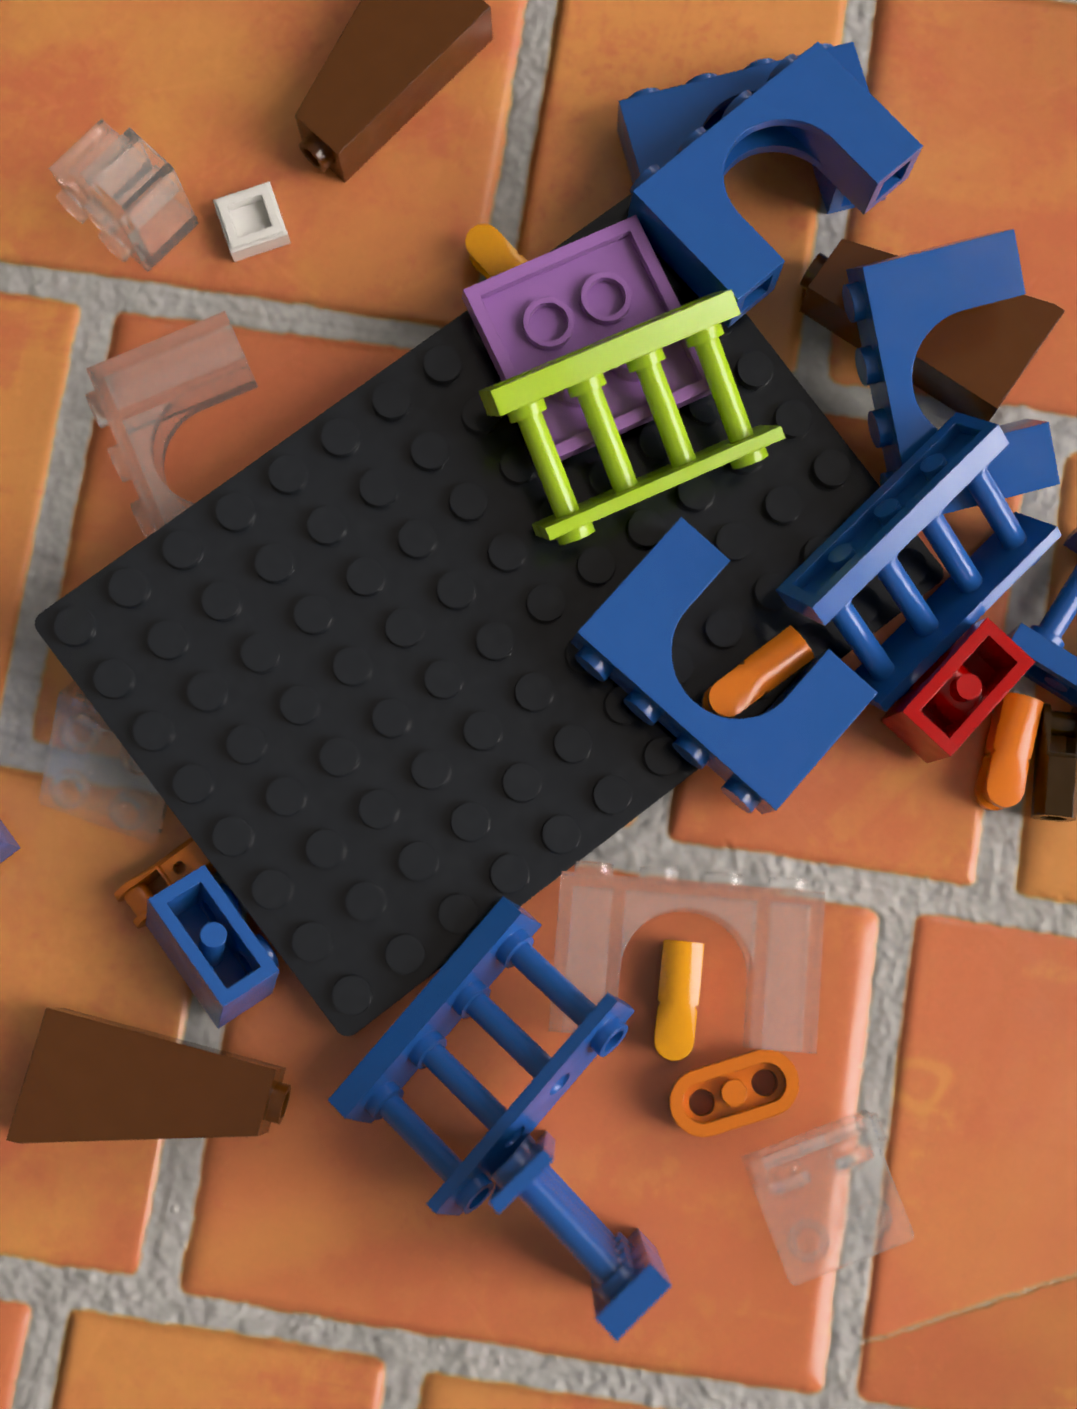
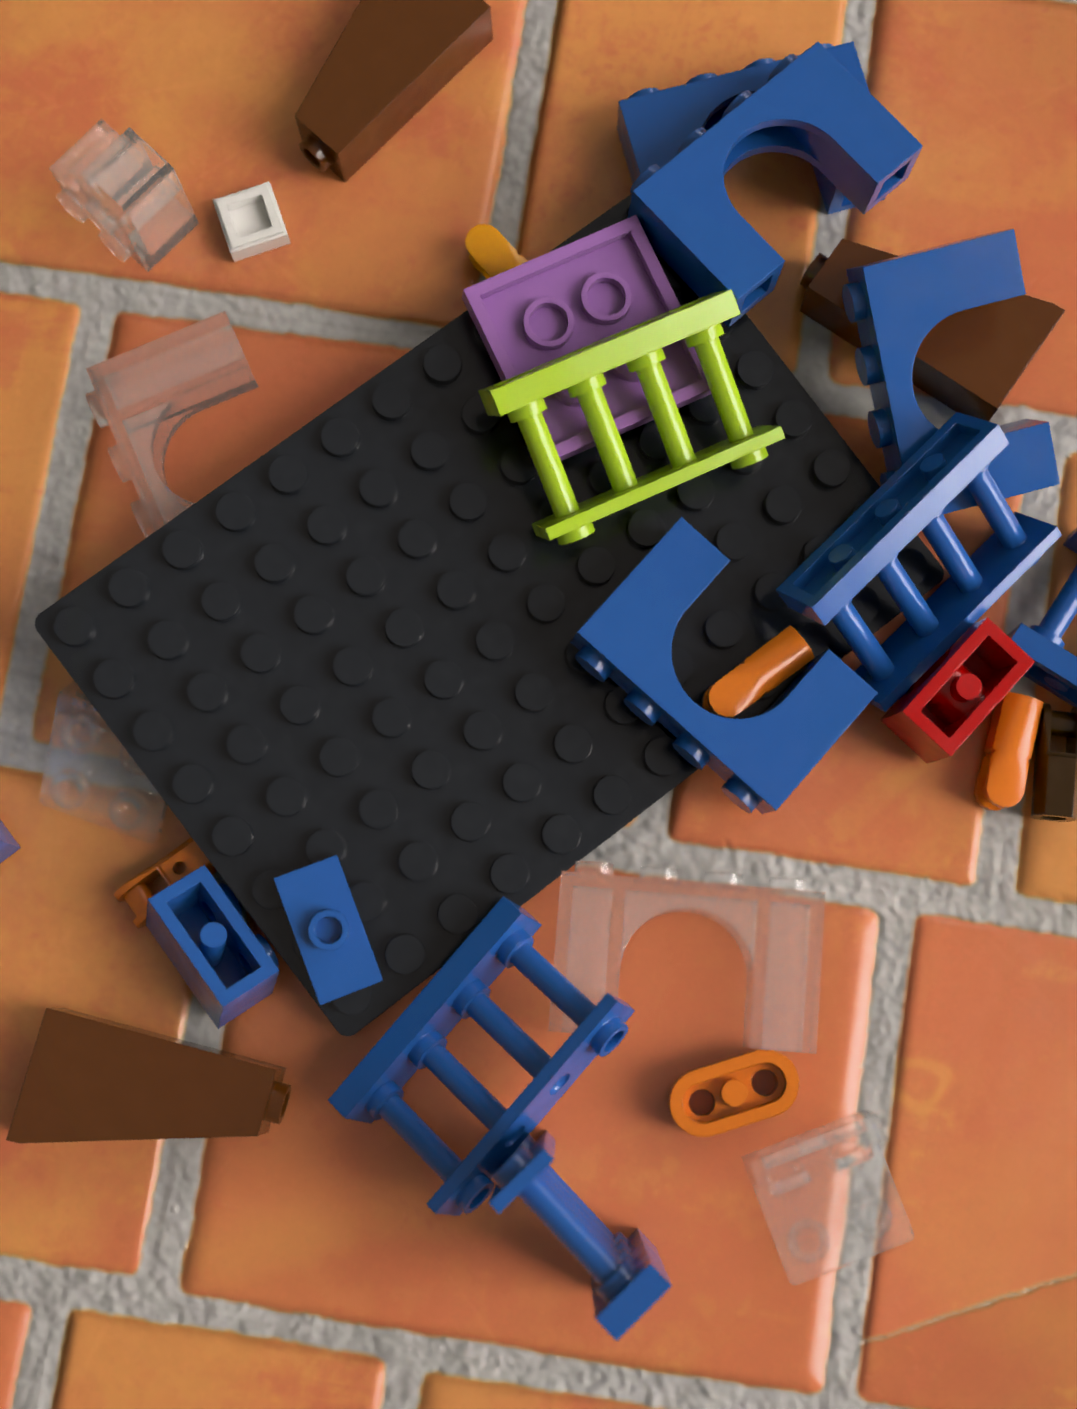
light orange bar [654,939,705,1061] -> none
none -> blue plate [273,855,383,1005]

